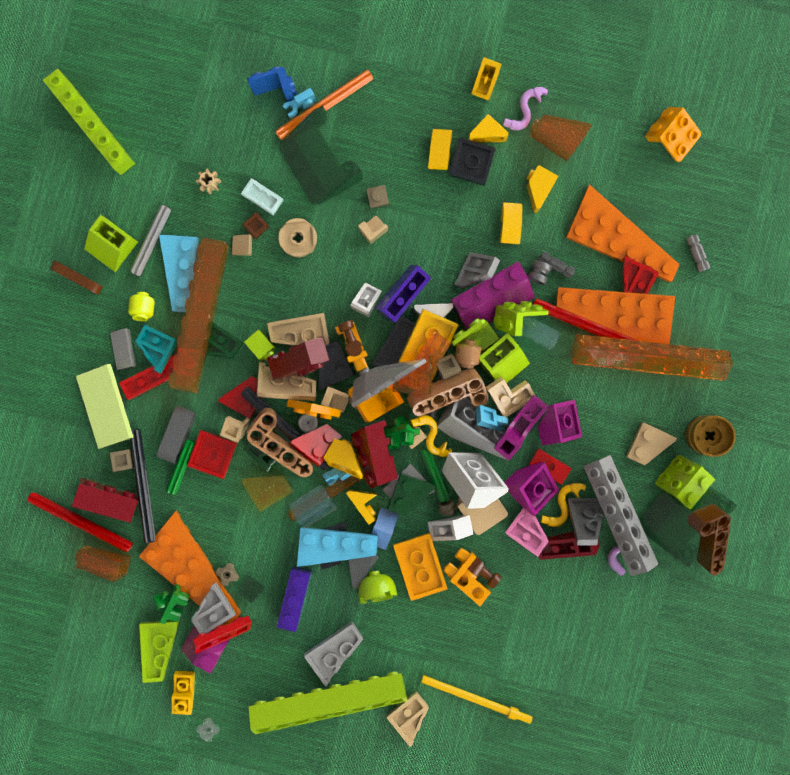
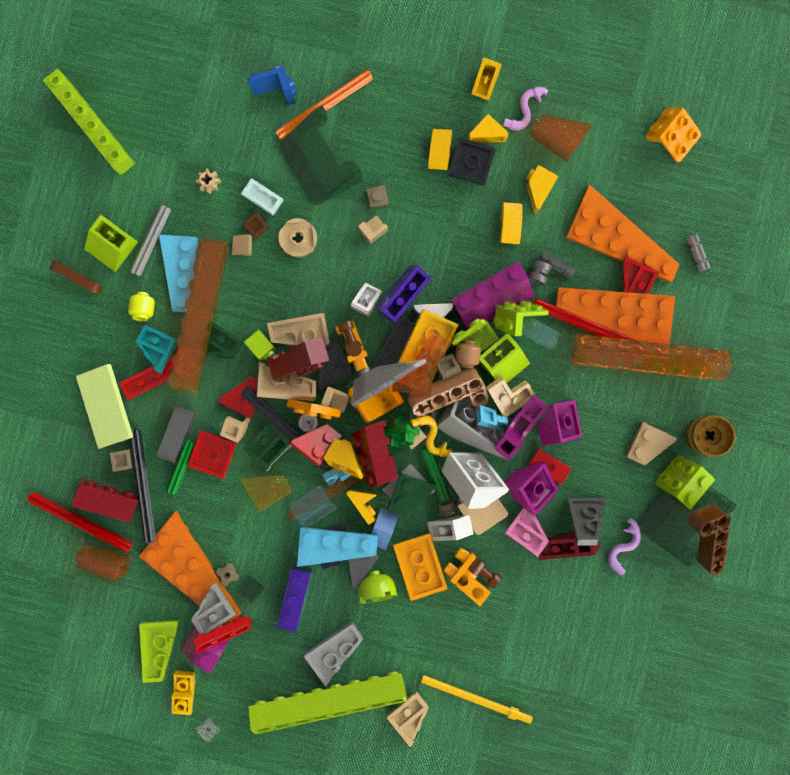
light grey slope [110,328,136,370] -> none
green hips [153,584,189,624] -> none
medium nougat beam [247,408,313,477] -> none
medium azure plate [283,88,316,118] -> none
light grey wing [454,252,500,288] -> none
yellow animal [541,483,586,527] -> none
light grey brick [584,455,658,576] -> none

